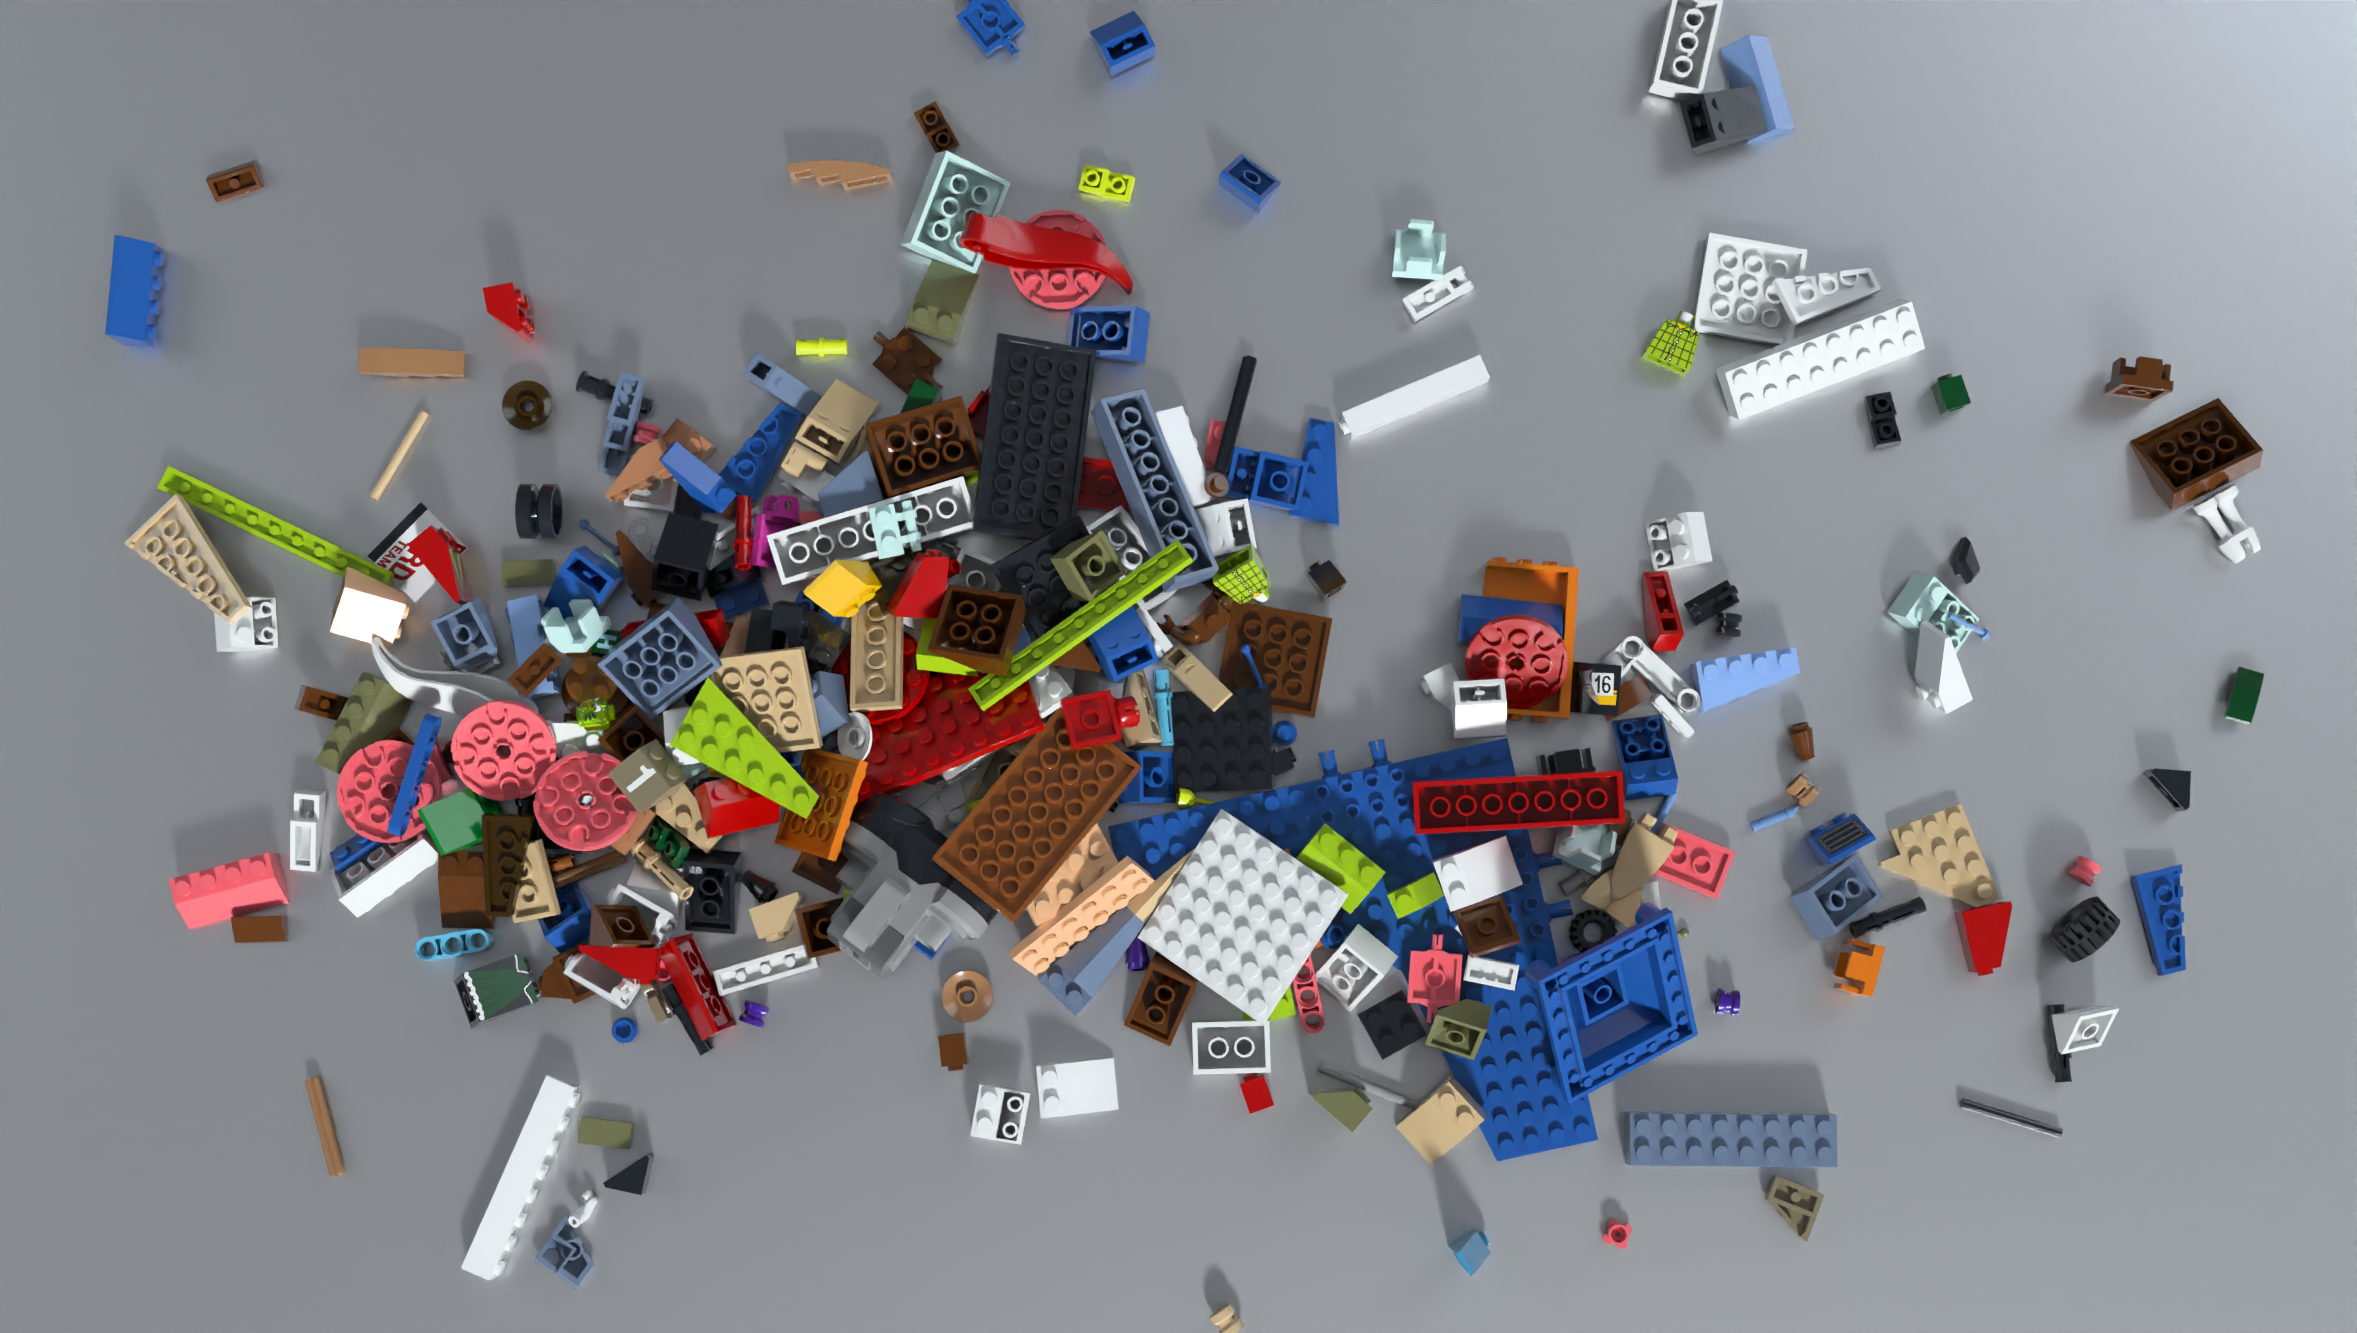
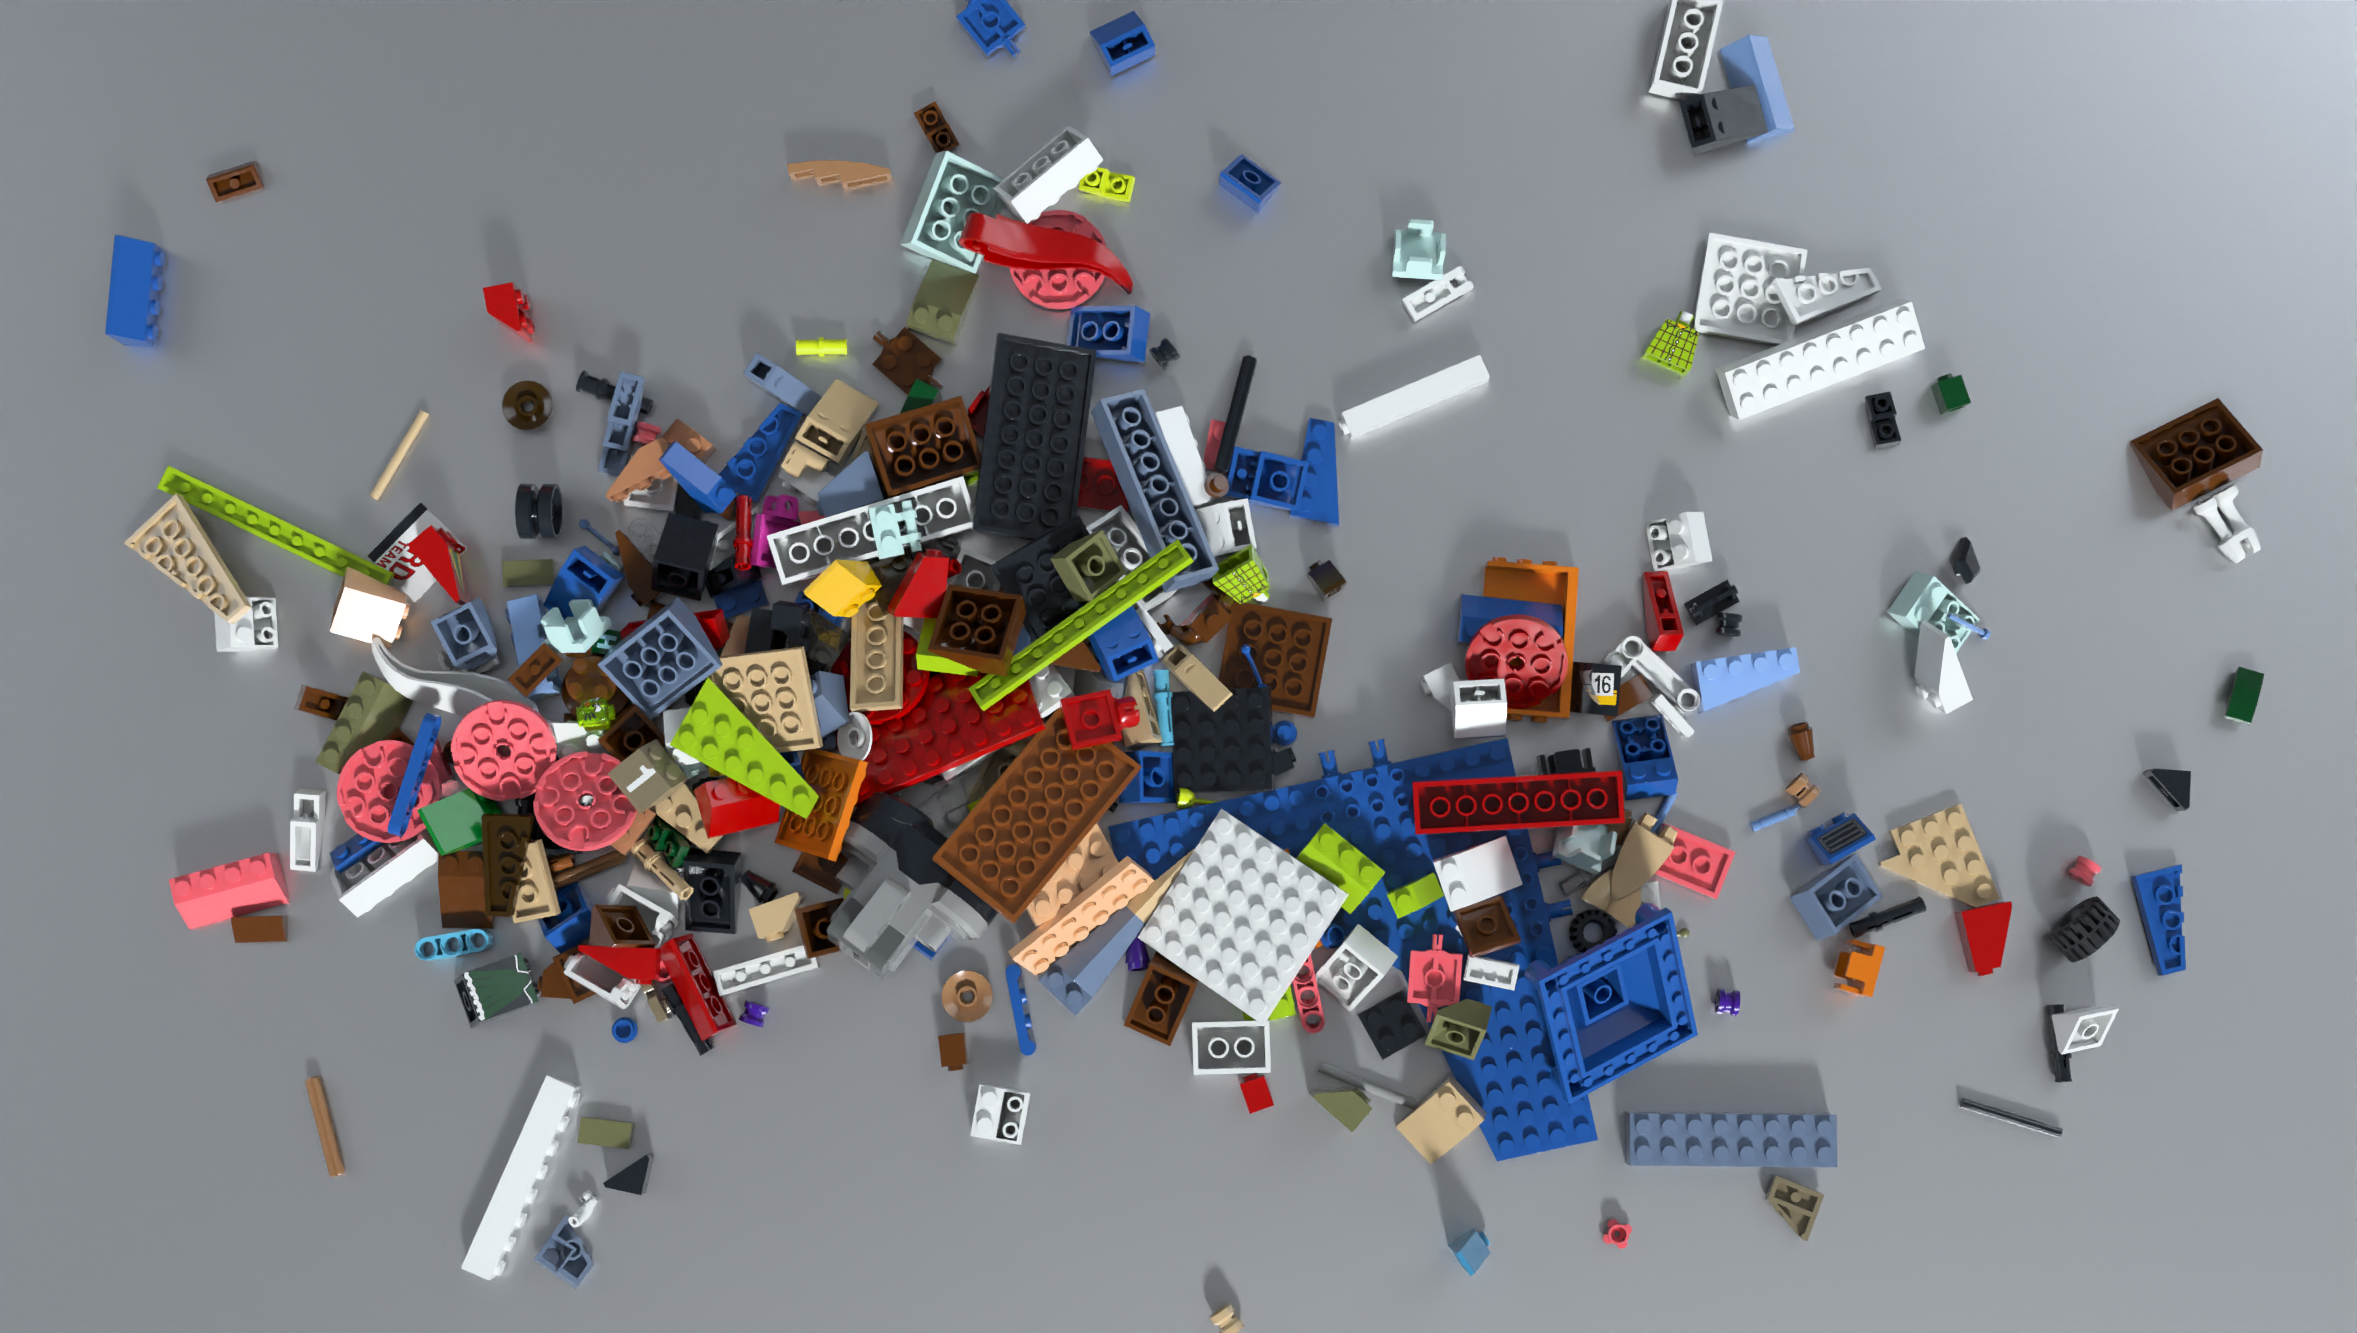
medium nougat slope [357,348,465,378] -> none
white slope [1036,1058,1118,1118] -> none
reddish brown panel [2105,356,2174,401] -> none
none -> white brick [993,126,1103,224]
none -> blue plate [1006,964,1036,1056]
none -> black wheel [1149,338,1180,370]

